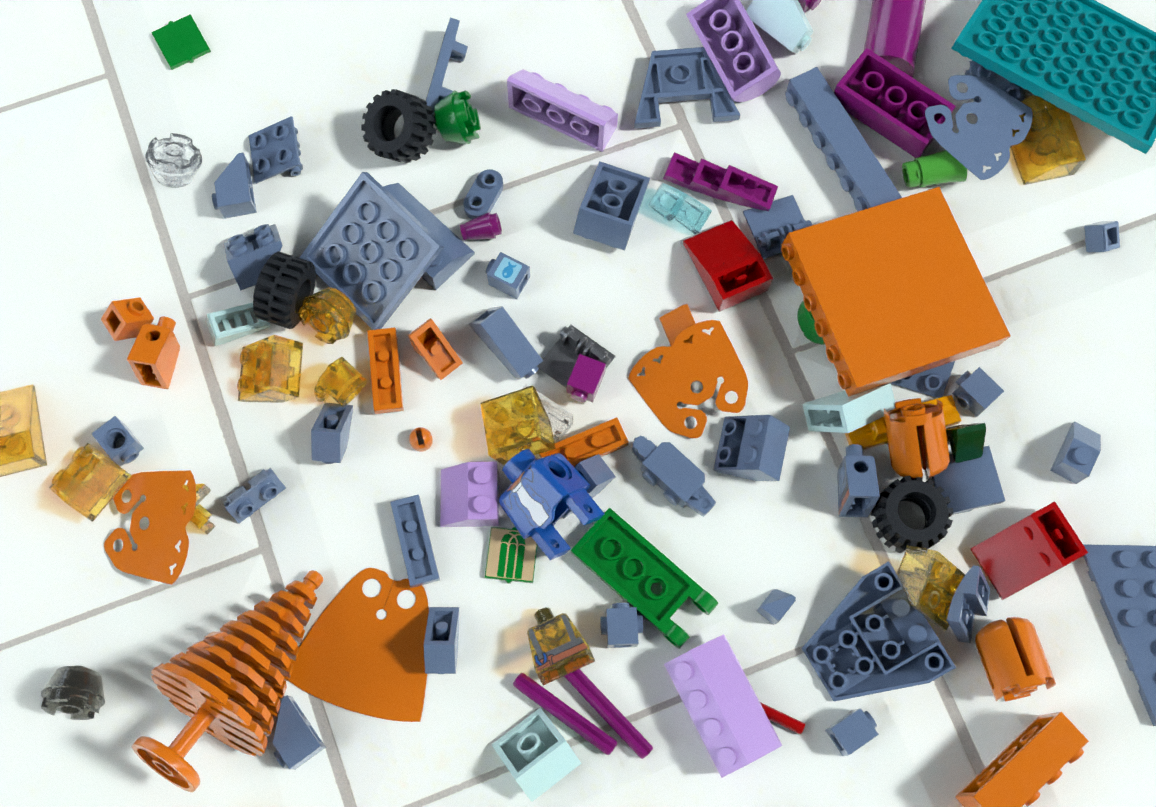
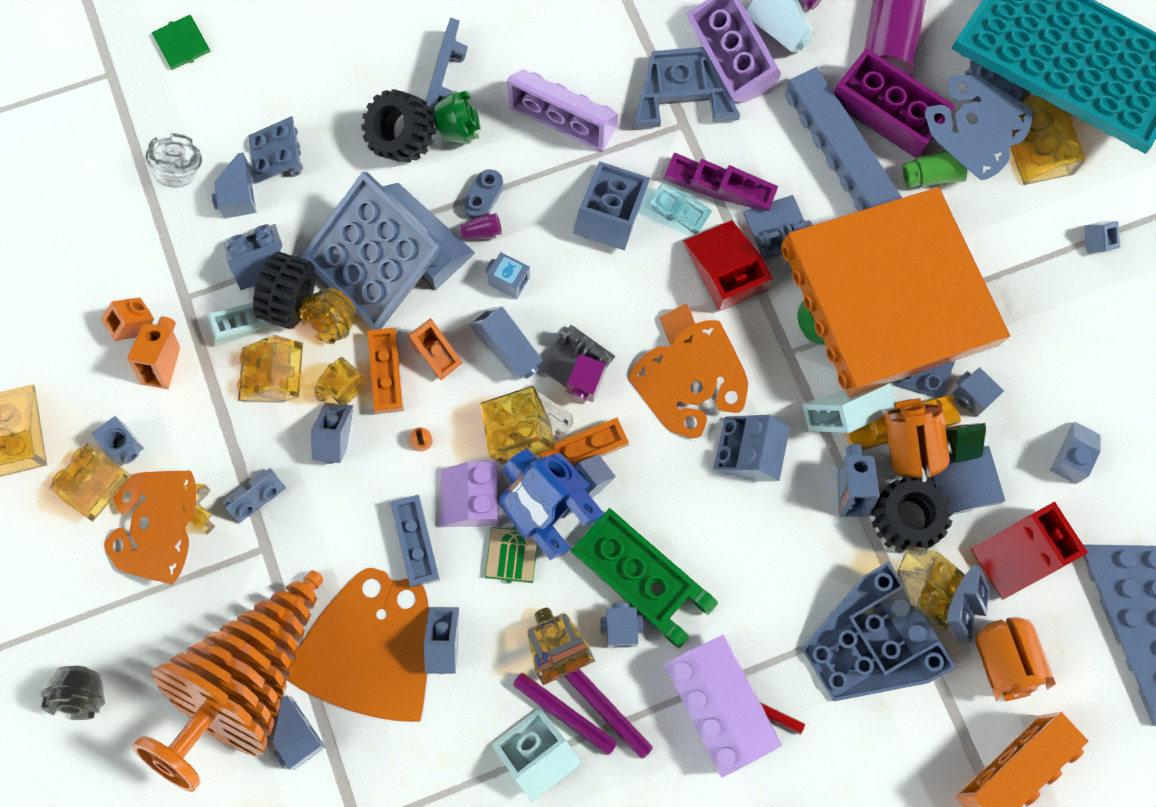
sand blue hinge [631,435,716,517] -> none
sand blue slope [756,589,796,625] -> none
sand blue brick [825,708,879,756] -> none

